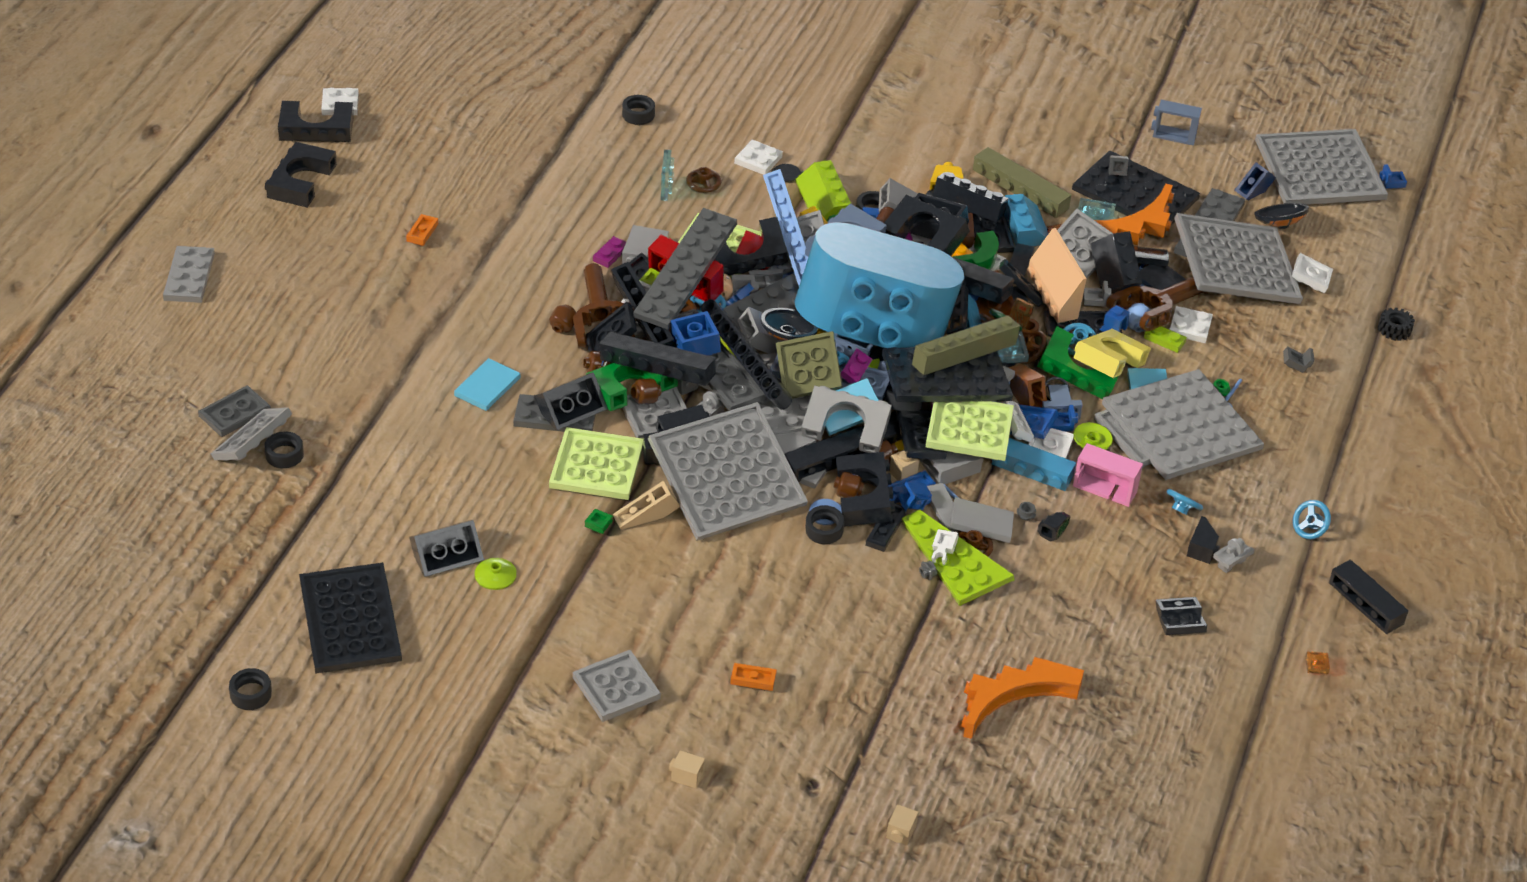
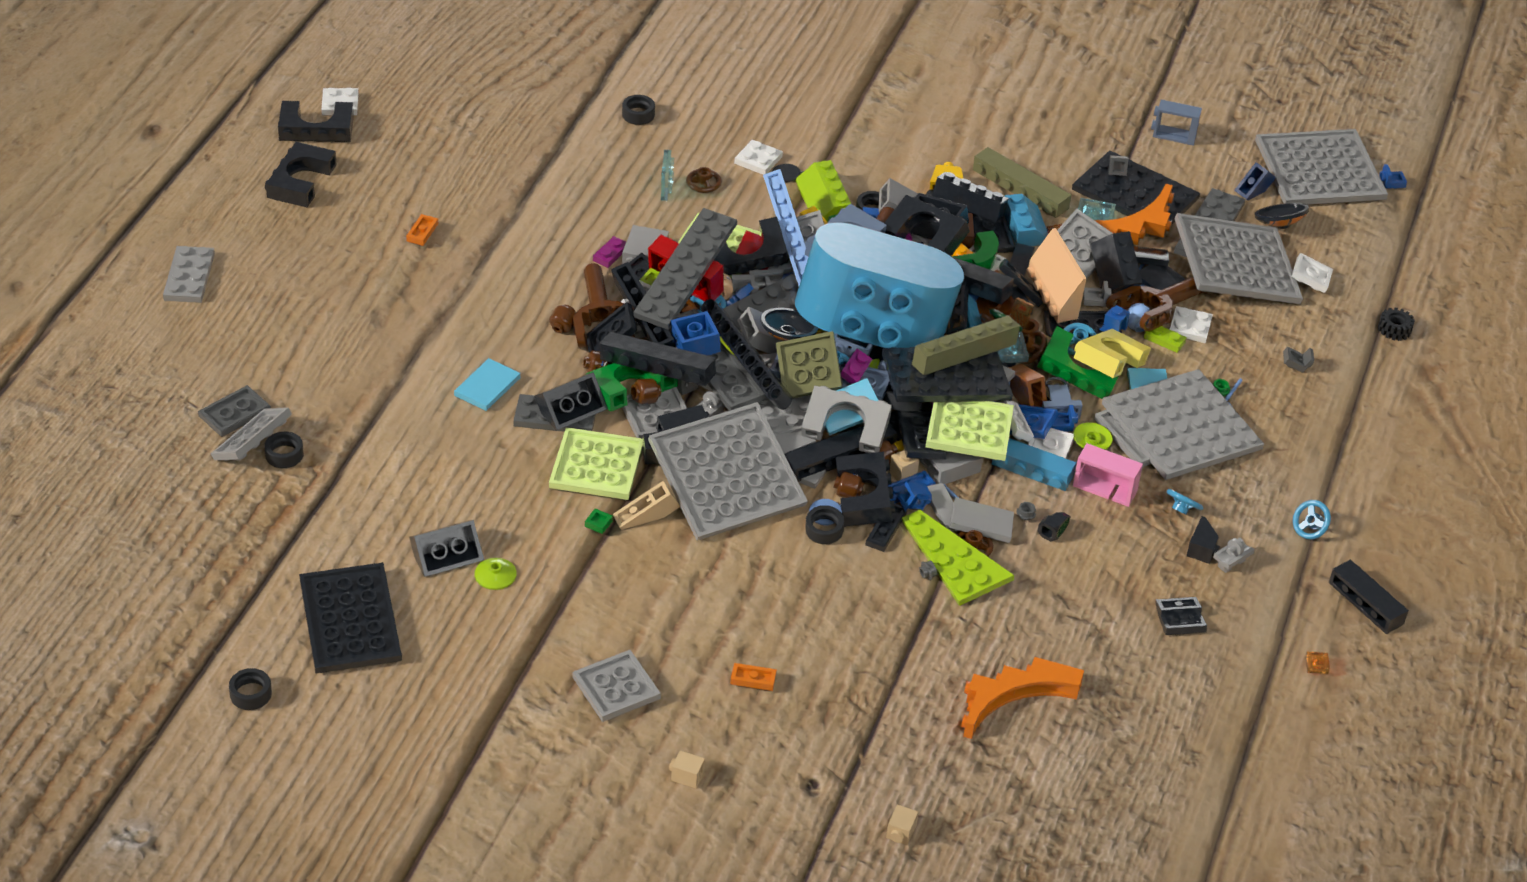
white plate [932,529,959,565] -> none

